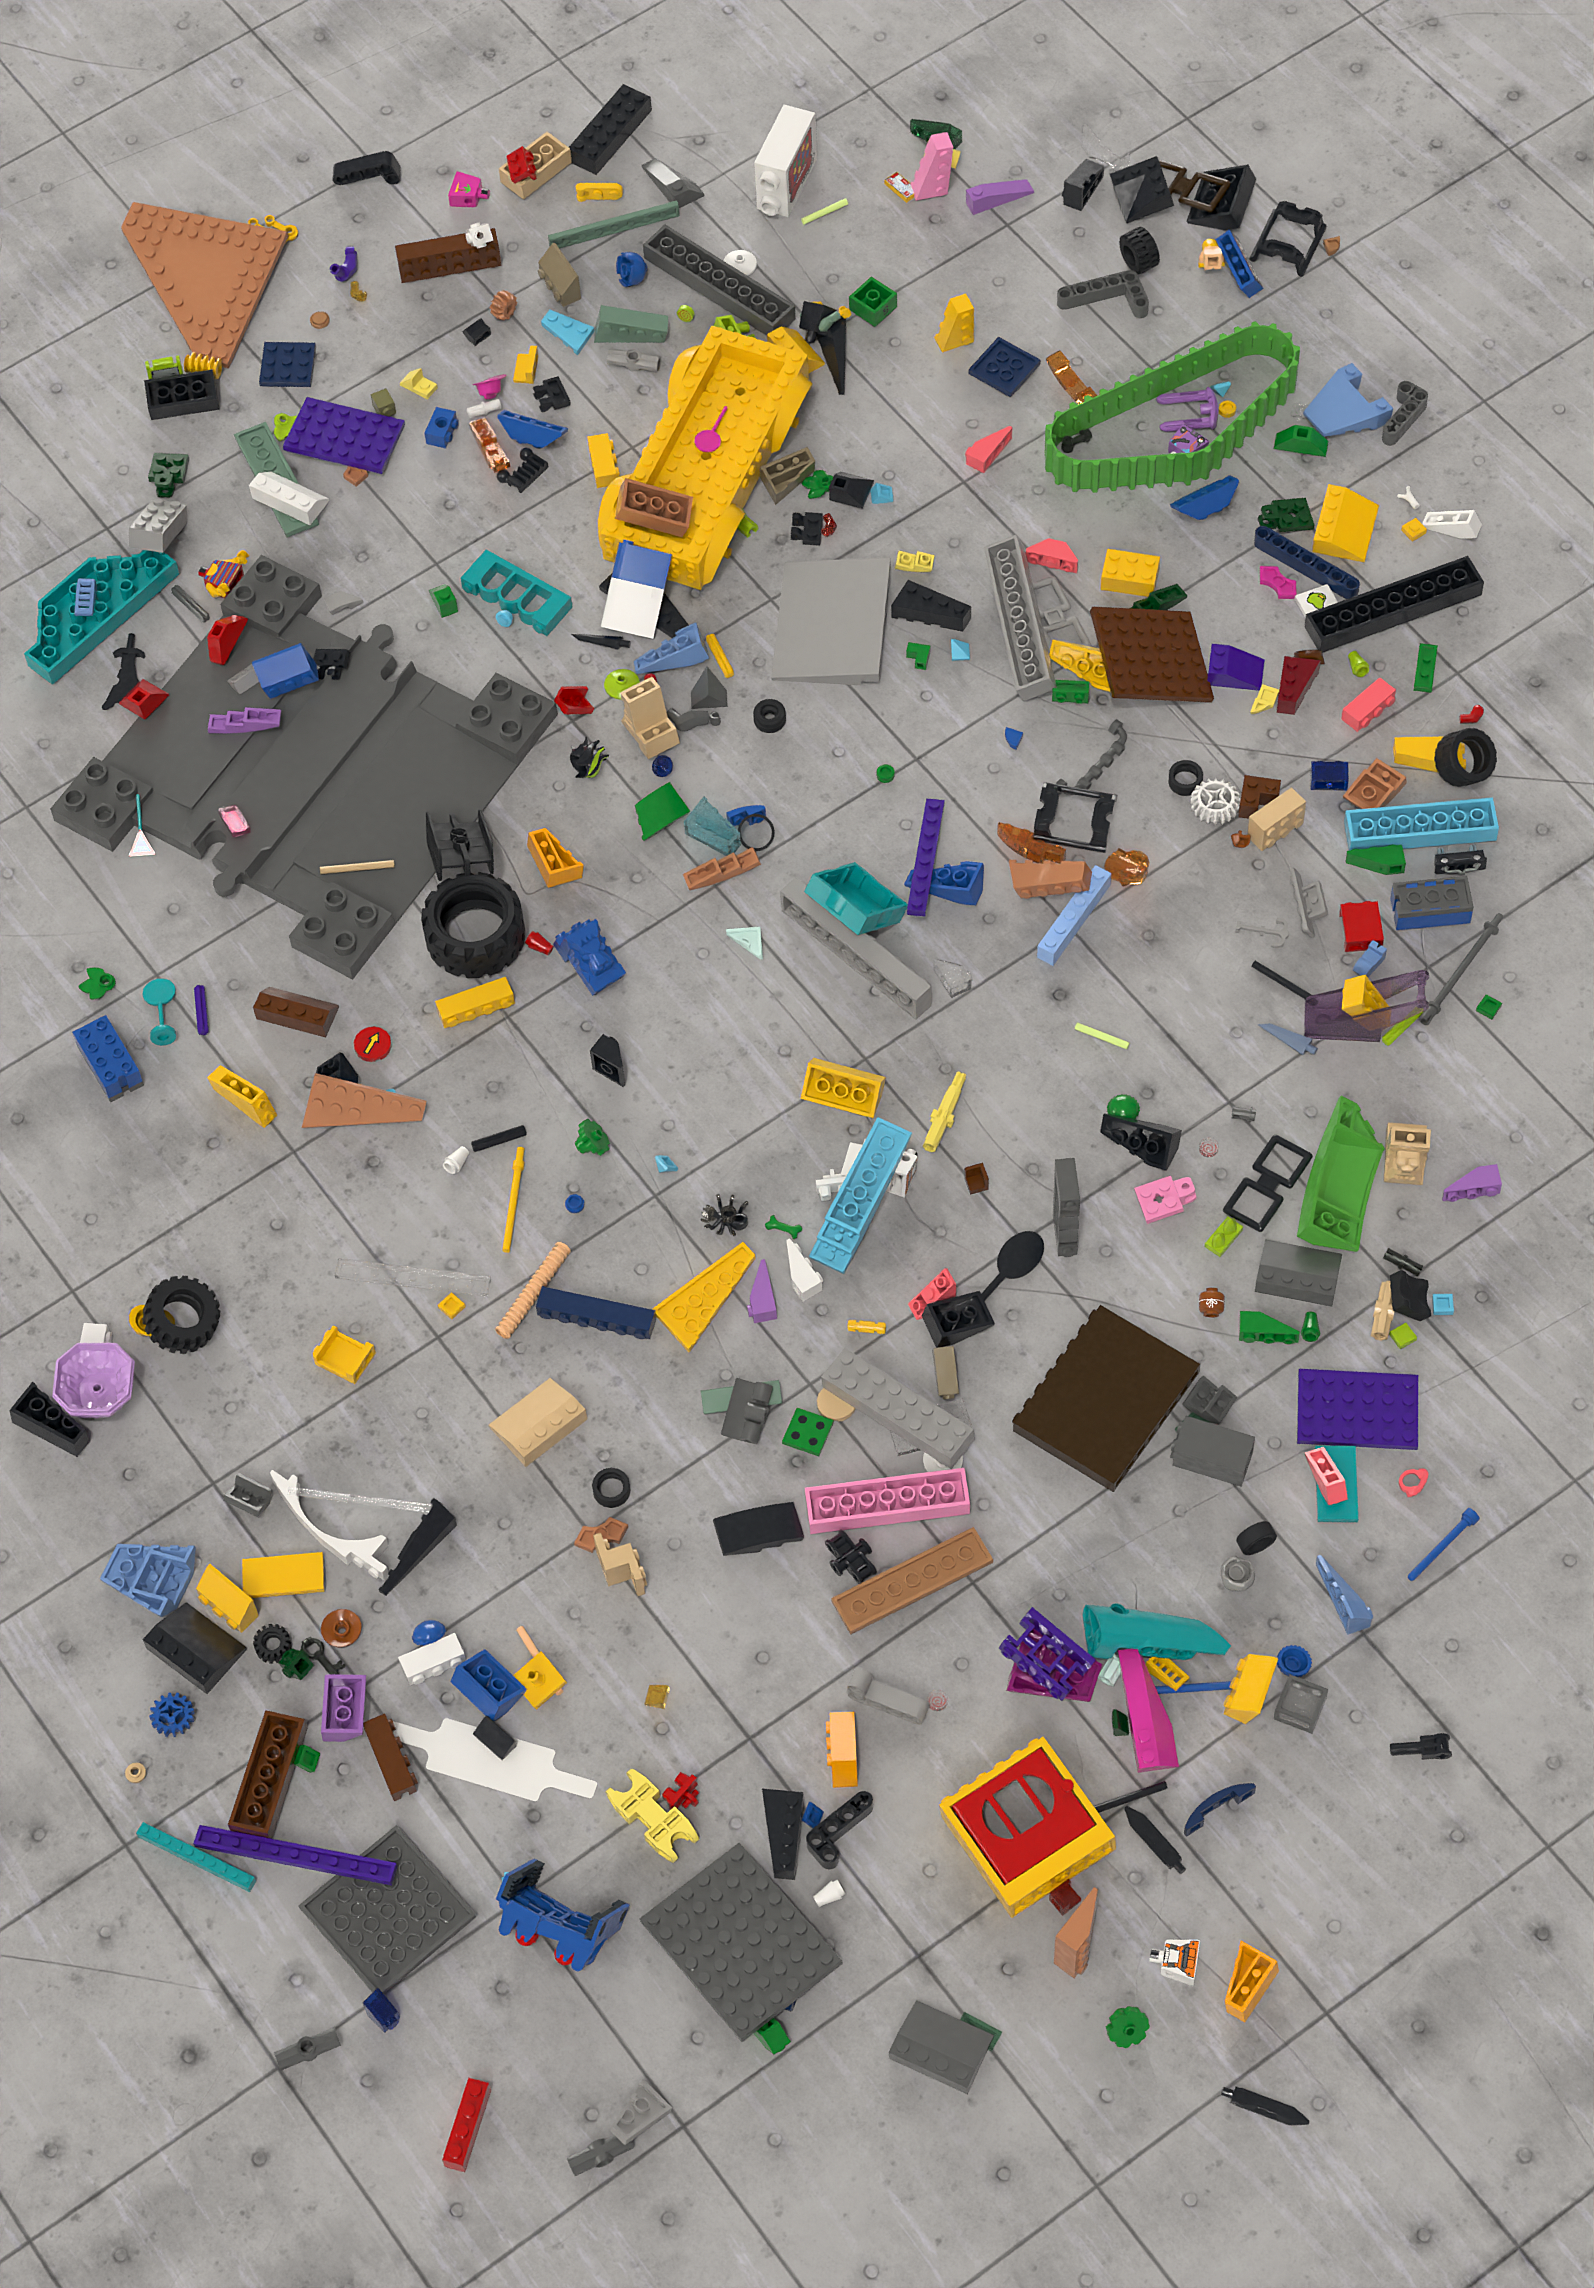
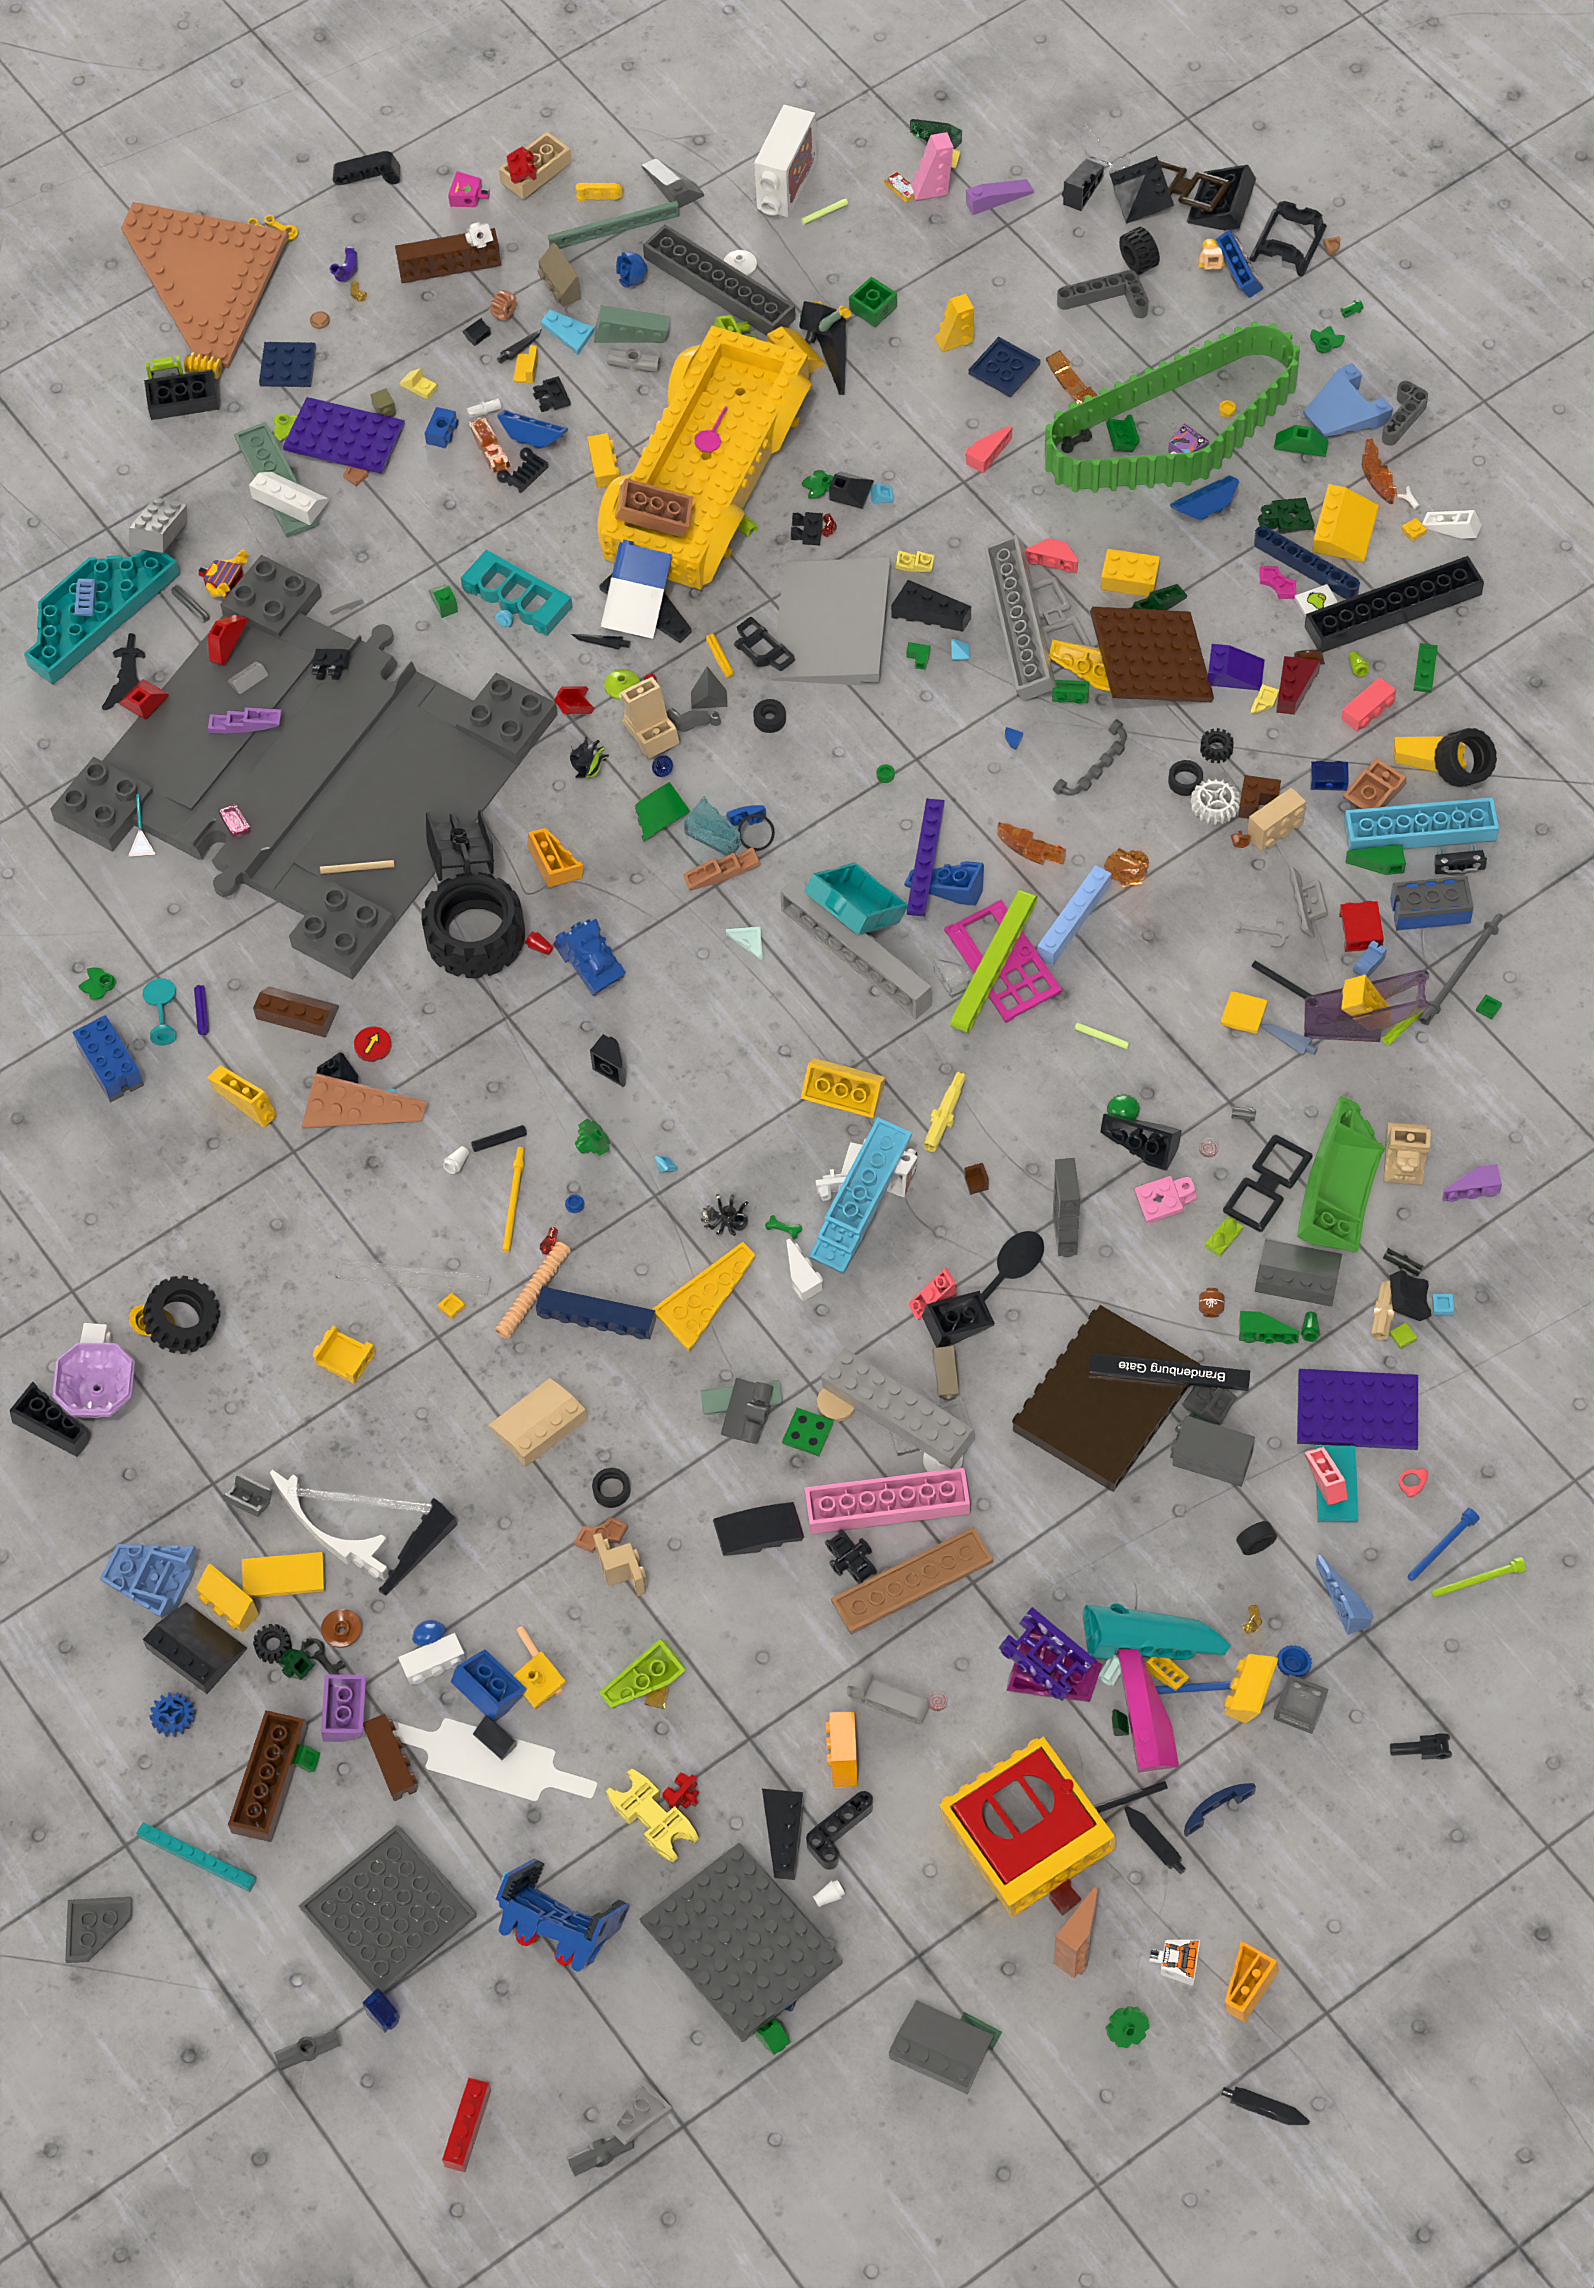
tan plate [125,1763,146,1783] -> none
dark green plate [148,453,189,498] -> none
dark purple plate [193,1825,398,1885] -> none
slope [252,643,319,699] -> none
yellow brick [435,976,515,1029] -> none
dark pink piece [473,374,506,400] -> none
black brick [569,84,652,175] -> none
medium blue wedge [633,622,709,674] -> none
lime tile [677,305,695,322] -> none
medium lavender slope [747,1259,777,1323] -> none
dark tan wedge [760,447,815,505] -> none
blue slope [802,1802,824,1829] -> none
yellow axle [847,1320,886,1334] -> none
nougat wedge [1009,860,1092,899] -> none
black piece [1033,782,1118,853] -> none
medium lavender piece [1156,387,1218,432] -> none
medium azure slope [1209,381,1231,397] -> none
light grey hair [1221,1556,1255,1591] -> none
red arm [1459,705,1484,723] -> none
none -> dark grey plate [65,1896,132,1963]
none -> black bar [497,329,542,364]
none -> clear red arm [539,1227,558,1255]
none -> lime wedge [599,1639,686,1708]
none -> black bar [734,617,795,671]
none -> dark pink door [944,900,1062,1023]
none -> lime beam [950,889,1038,1033]
none -> black tile [1089,1353,1251,1391]
none -> green bracket [1106,414,1140,452]
none -> black tyre [1200,728,1234,763]
none -> yellow tile [1220,991,1268,1034]
none -> clear yellow arm [1243,1605,1262,1634]
none -> green plate [1310,326,1345,353]
none -> green pin [1340,300,1364,318]
none -> clear orange slope [1361,439,1397,504]
none -> lime piece [1432,1556,1527,1597]

